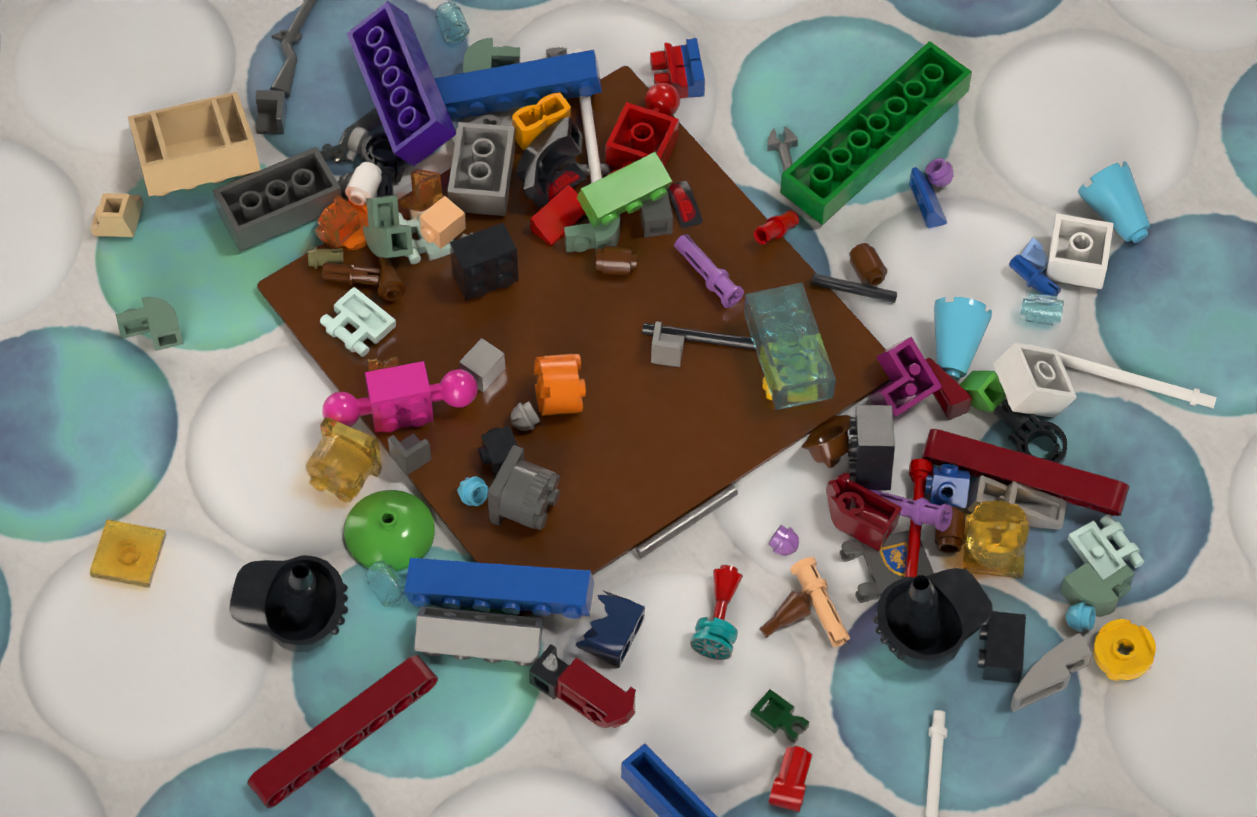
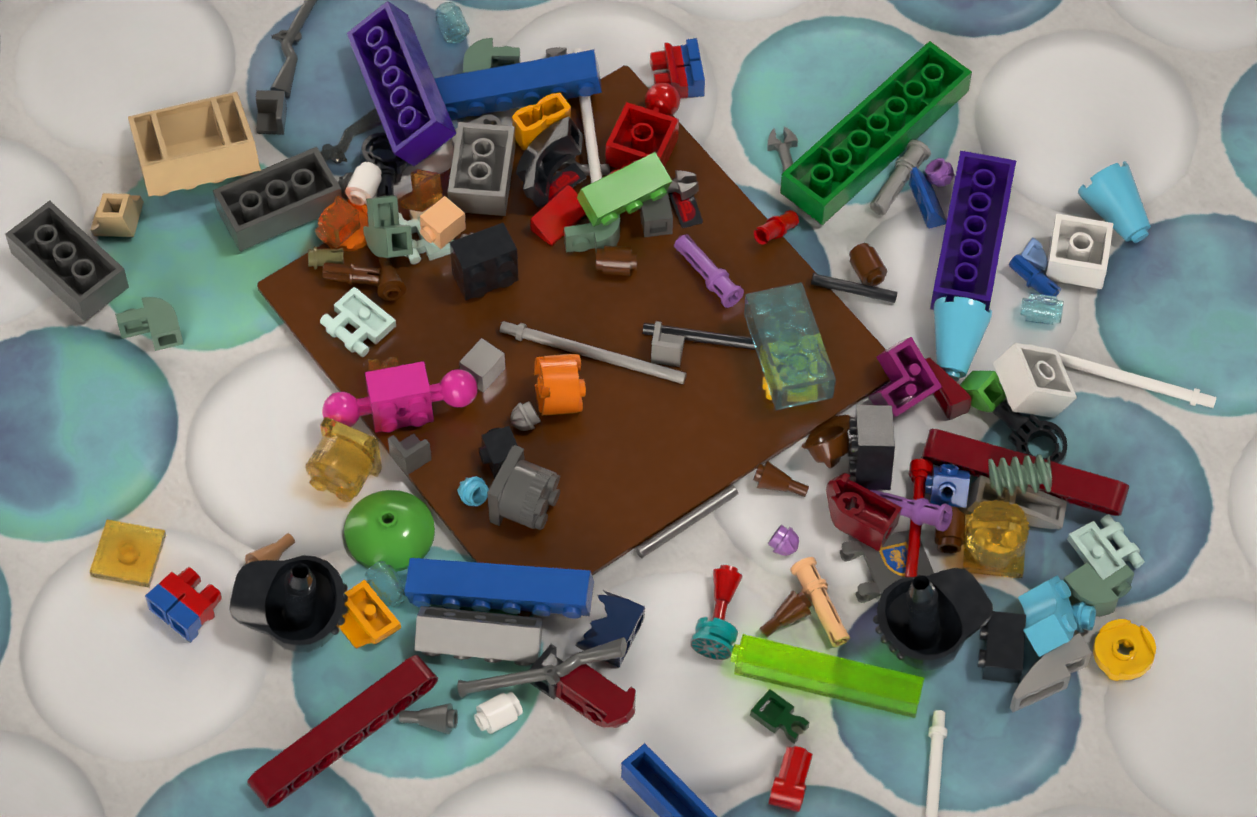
light grey piece [345,127,369,162] -> none
none -> dark grey brick [5,200,129,322]
none -> hips [145,567,222,643]
none -> medium nougat cone [245,533,295,565]
none -> light orange slope [339,580,401,648]
none -> dark grey cone [399,703,458,734]
none -> dark grey piece [457,637,627,698]
none -> white brick [474,692,523,734]
none -> light grey bar [500,321,687,384]
none -> flat silver bar [667,171,699,200]
none -> clear neon green brick [730,634,924,718]
none -> reddish brown cone [753,461,809,497]
none -> light grey pin [870,140,931,215]
none -> dark purple brick [930,150,1017,312]
none -> sand green piece [988,454,1052,497]
none -> medium azure brick [1018,575,1077,657]

